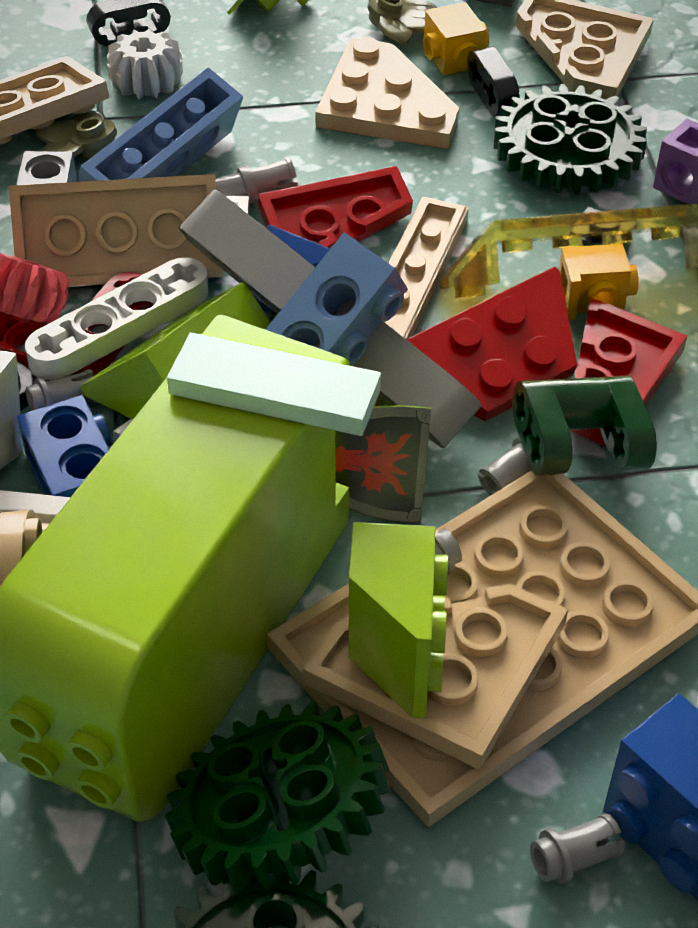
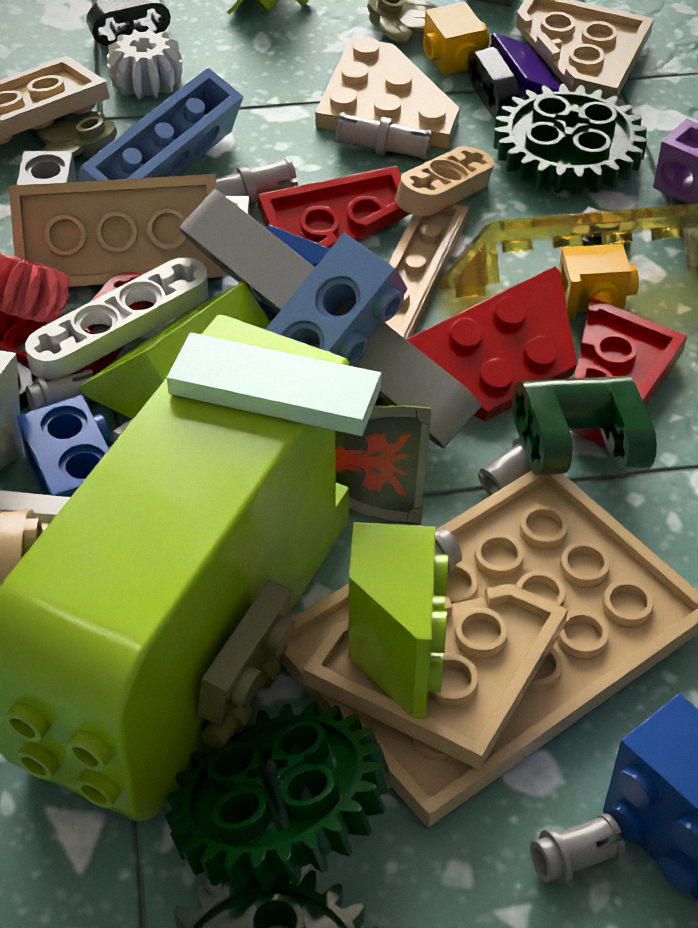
none -> olive plate [197,579,295,749]
none -> light grey pin [335,112,432,160]
none -> tan beam [395,146,495,216]
none -> dark purple slope [490,32,560,100]

